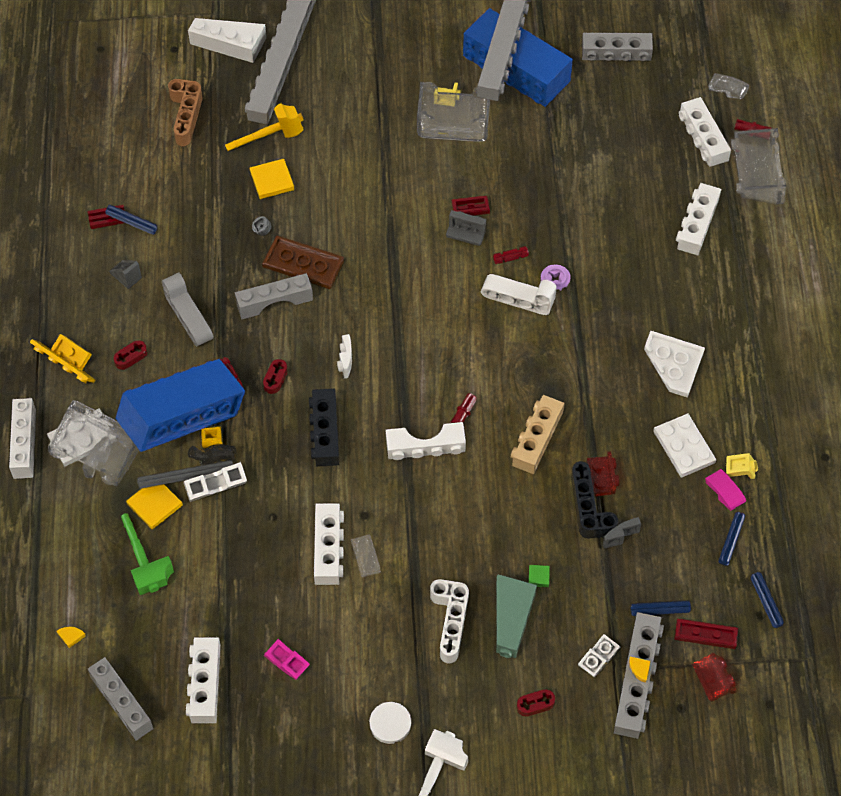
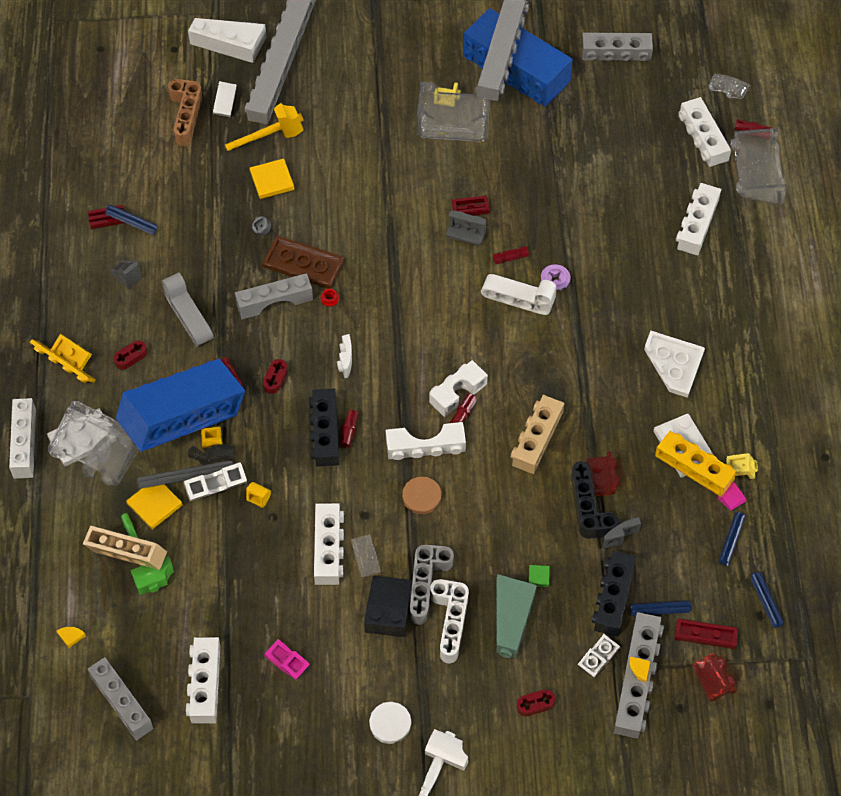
none -> tan brick [83,526,167,570]
none -> white slope [213,81,237,117]
none -> yellow brick [246,482,271,508]
none -> red plate [320,289,339,307]
none -> dark red axle [338,409,358,448]
none -> black slope [364,576,413,637]
none -> medium nougat tile [402,477,441,514]
none -> light grey beam [410,545,454,625]
none -> white arch [429,360,488,417]
none -> black brick [591,551,636,637]
none -> yellow brick [655,431,737,497]

